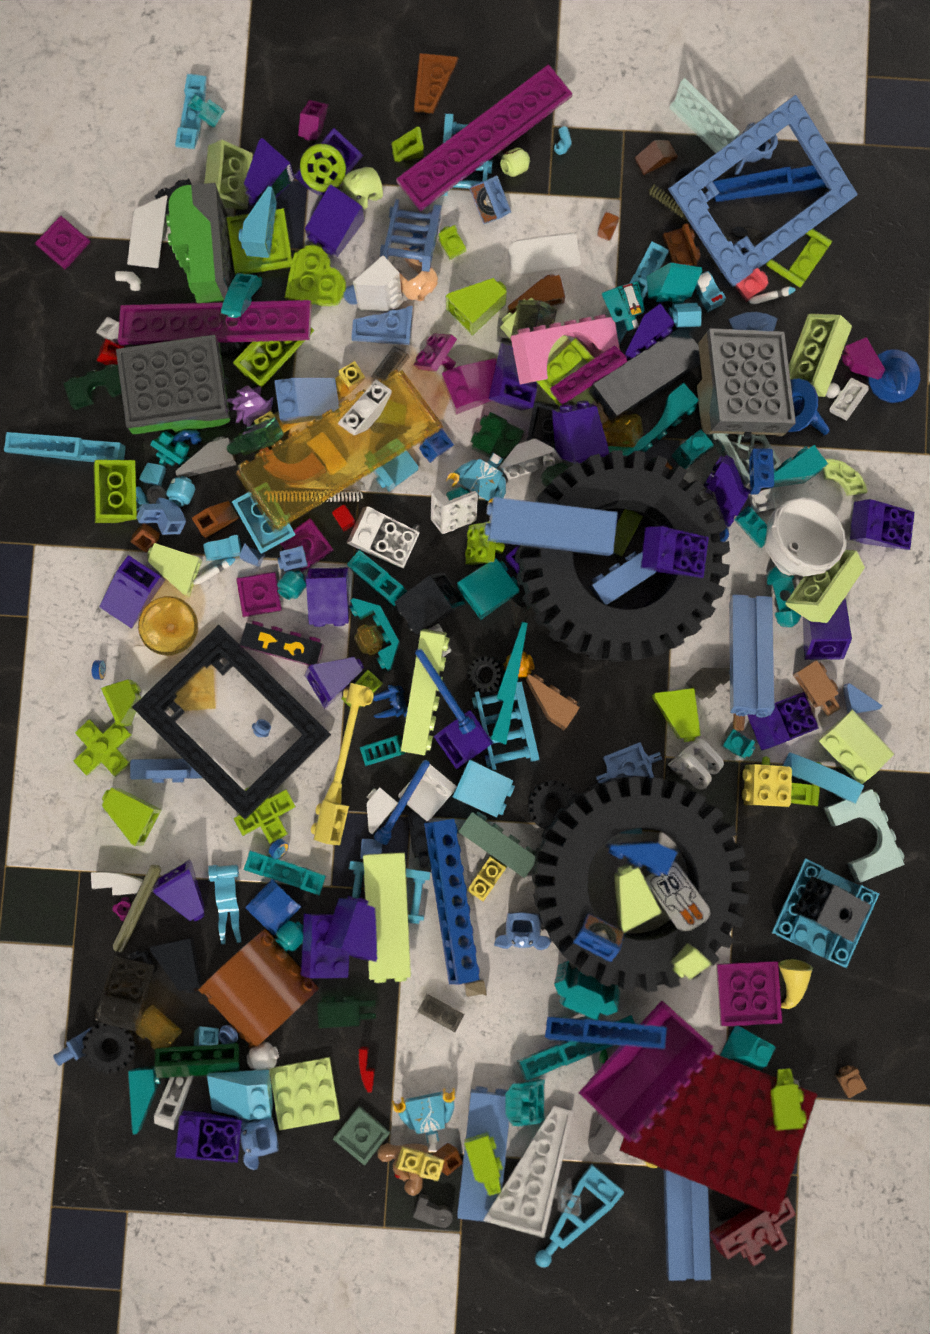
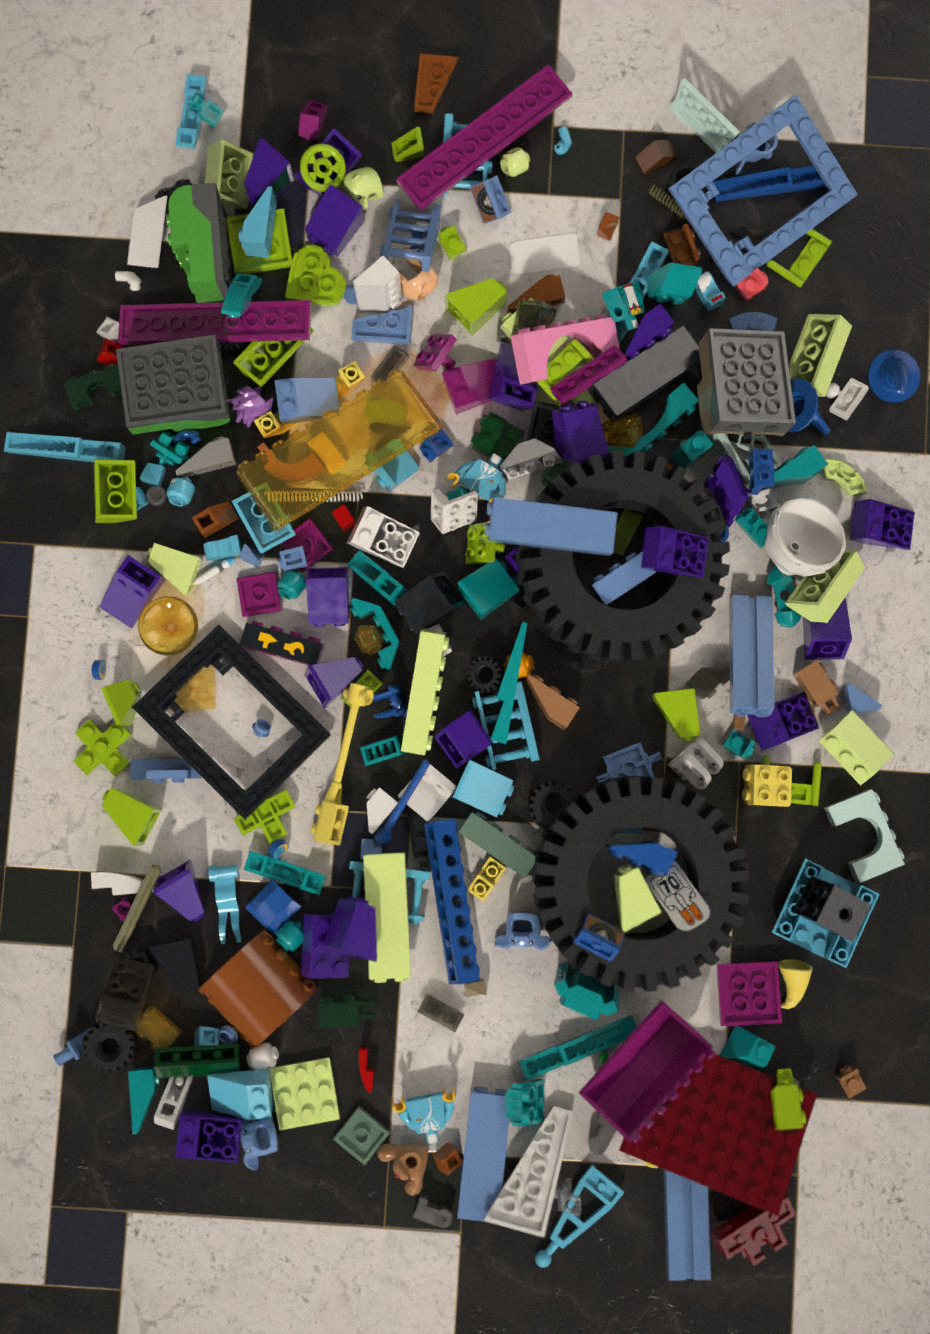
magenta tile [35,215,90,270] -> none
dark orange slope [131,523,160,553] -> none
medium blue brick [136,498,186,535] -> none
clear green hinge [227,417,284,456] -> none
white slope [338,379,392,436] -> none
light yellow slope [396,1146,444,1181] -> none
blue piece [415,649,476,734] -> none
lime hinge [464,1132,503,1196] -> none
blue slope [545,1017,667,1049] -> none
medium azure brick [669,303,701,327] -> none
yellowish green slope [671,944,711,979] -> none
white piece [749,287,795,304] -> none
medium azure slope [783,752,864,804] -> none
magenta slope [842,337,885,379] -> none

